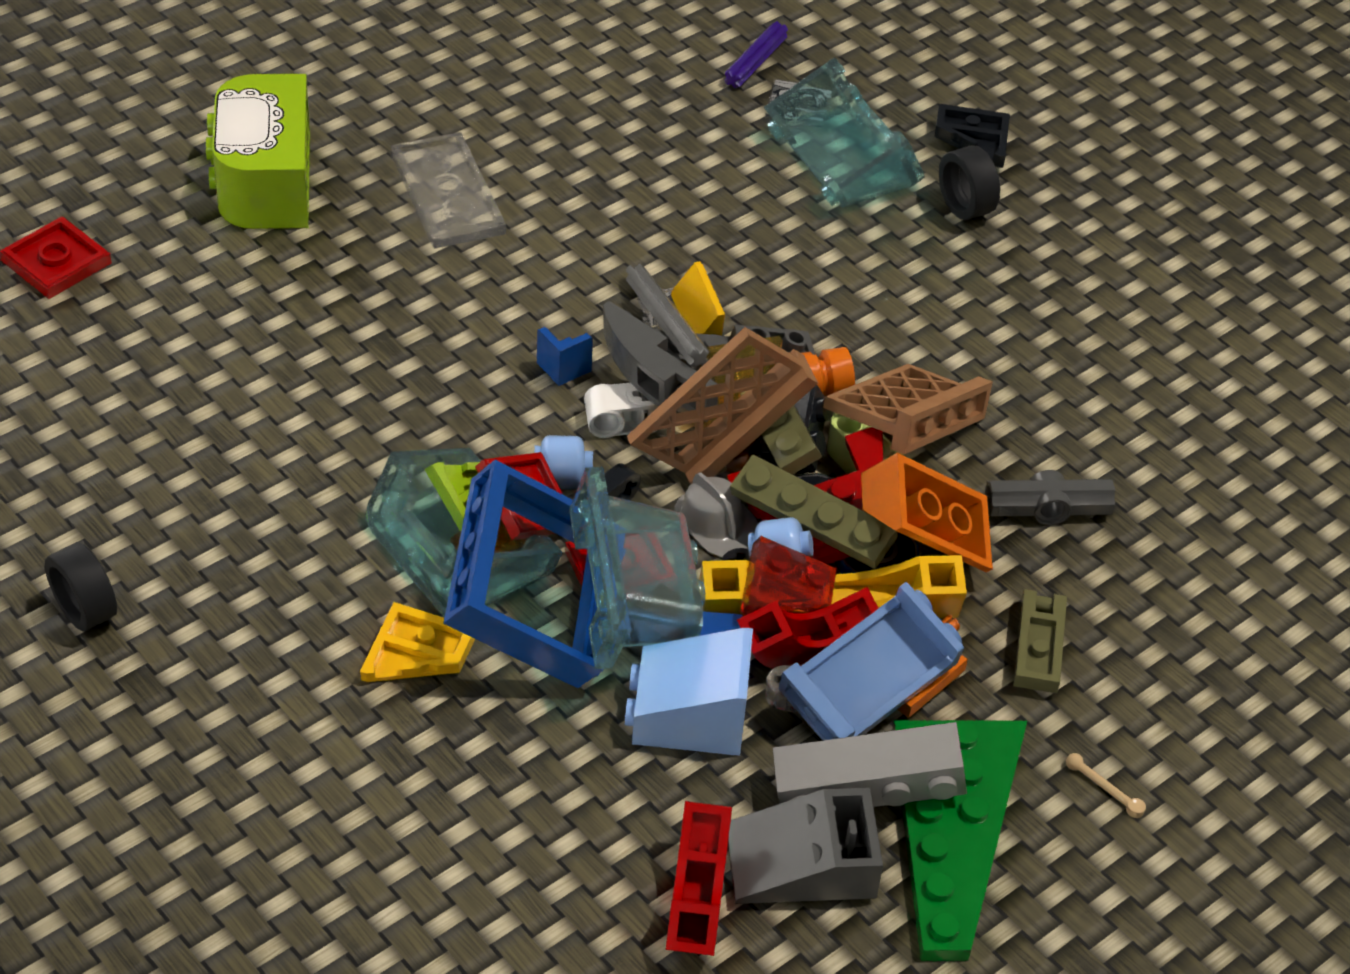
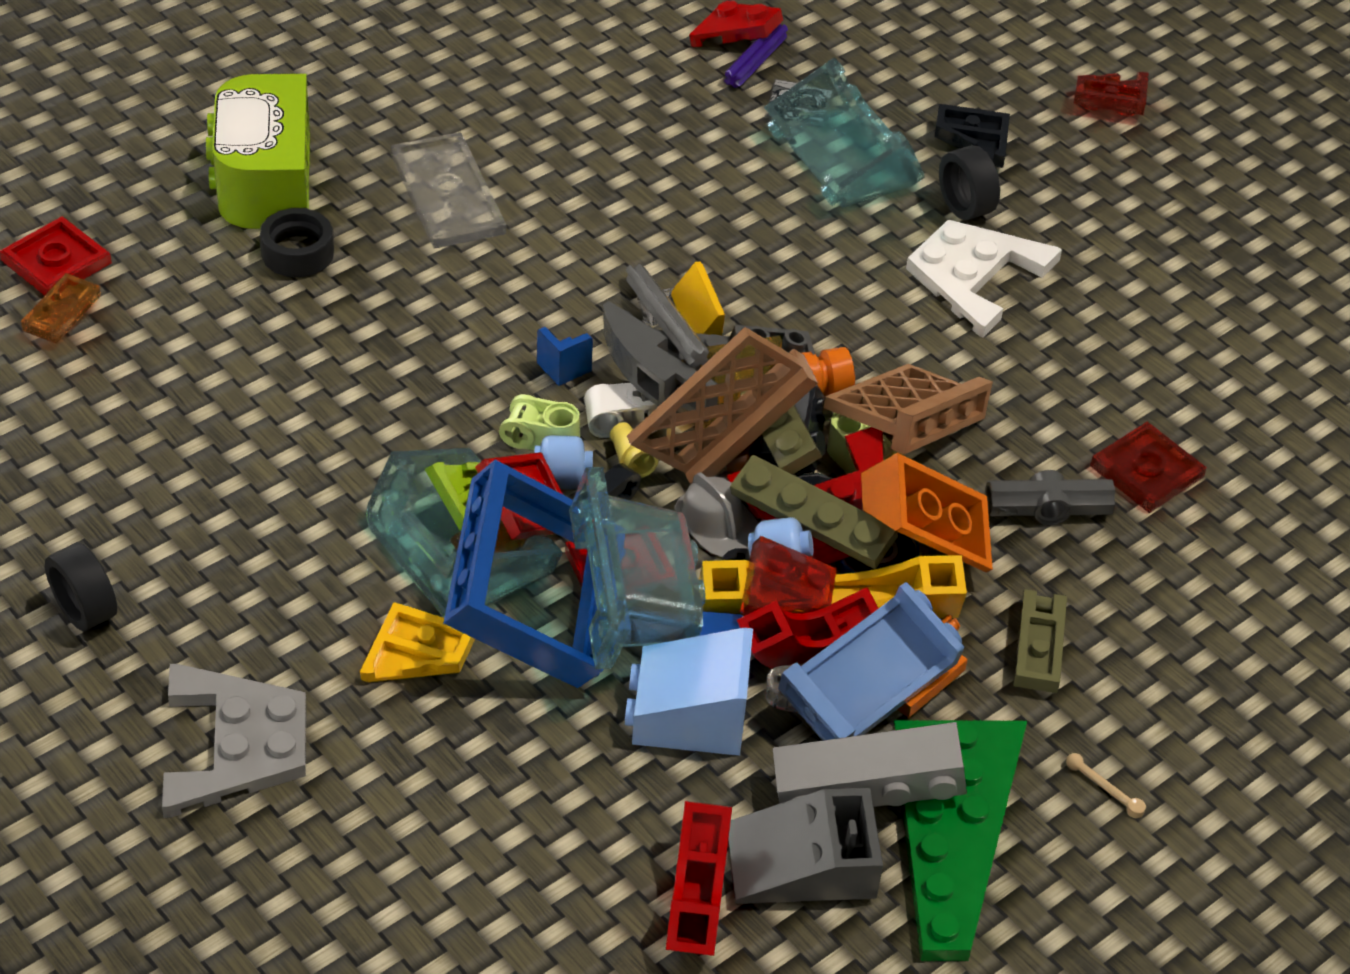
none -> clear orange plate [21,273,101,344]
none -> light grey wing [162,664,307,818]
none -> black tyre [259,208,334,277]
none -> yellowish green piece [499,394,580,450]
none -> light yellow cone [609,422,659,478]
none -> red wing [689,1,783,47]
none -> white wing [906,220,1062,338]
none -> clear red wing [1073,72,1149,116]
none -> clear red tile [1090,421,1207,513]

